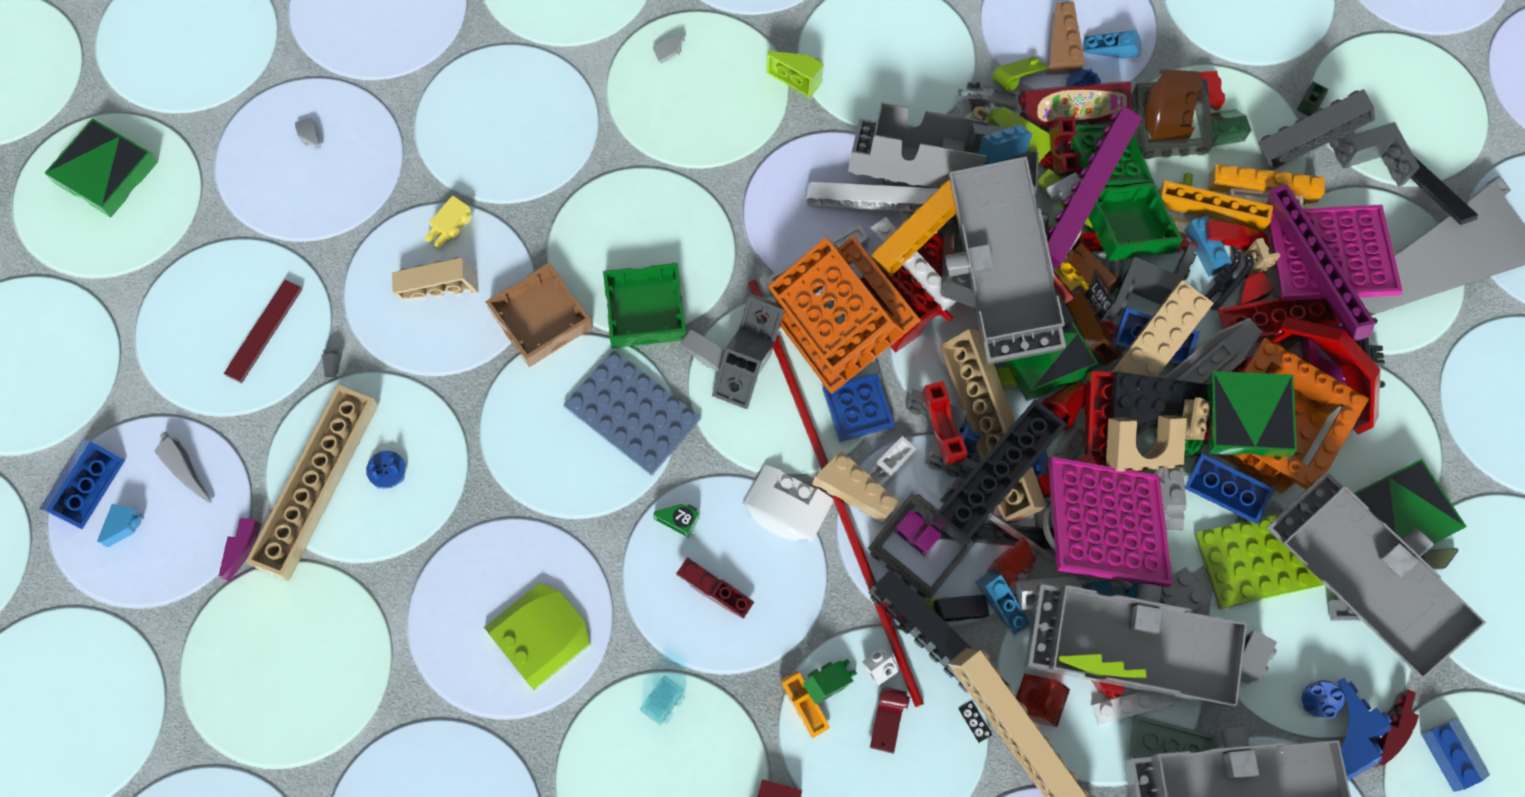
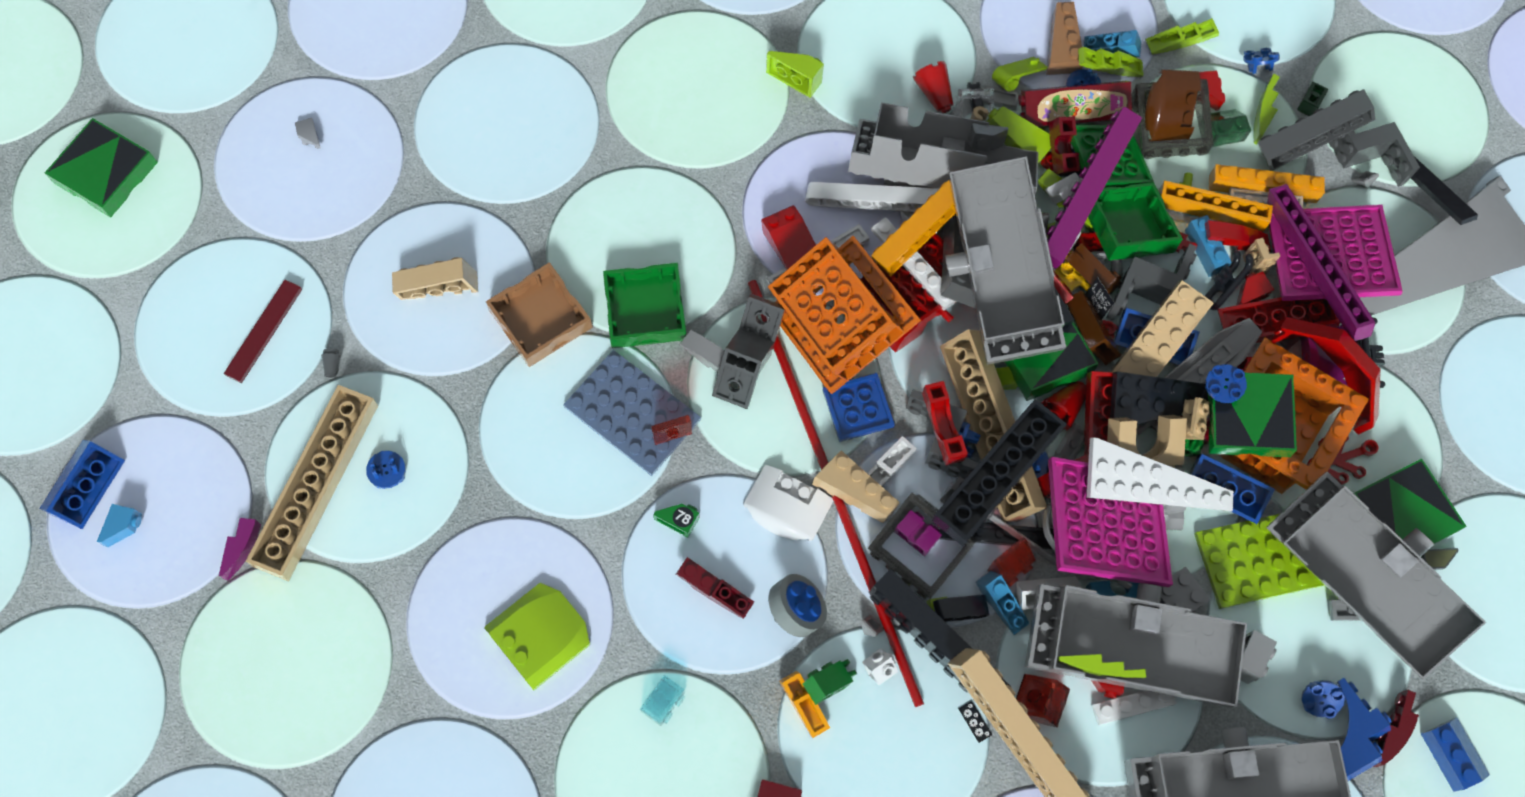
light grey piece [154,432,212,503] -> none
light yellow hinge [425,195,473,248] -> none
light grey slope [652,34,686,64] -> none
dark red door [870,686,910,754] -> none
dark azure brick [978,125,1032,164] -> none
sand green plate [1127,715,1217,758] -> none
none -> clear red plate [651,415,692,445]
none -> red slope [761,205,816,270]
none -> light grey wheel [768,574,827,637]
none -> light grey slope [860,615,884,637]
none -> red cone [913,61,954,114]
none -> lime slope [1078,46,1143,77]
none -> white wing [1087,438,1234,511]
none -> lime slope [1145,18,1219,55]
none -> blue plate [1205,365,1247,403]
none -> blue plate [1243,48,1280,74]
none -> lime slope [1254,74,1280,145]
none -> red plant [1307,436,1379,485]
none -> light grey slope [1352,171,1379,188]

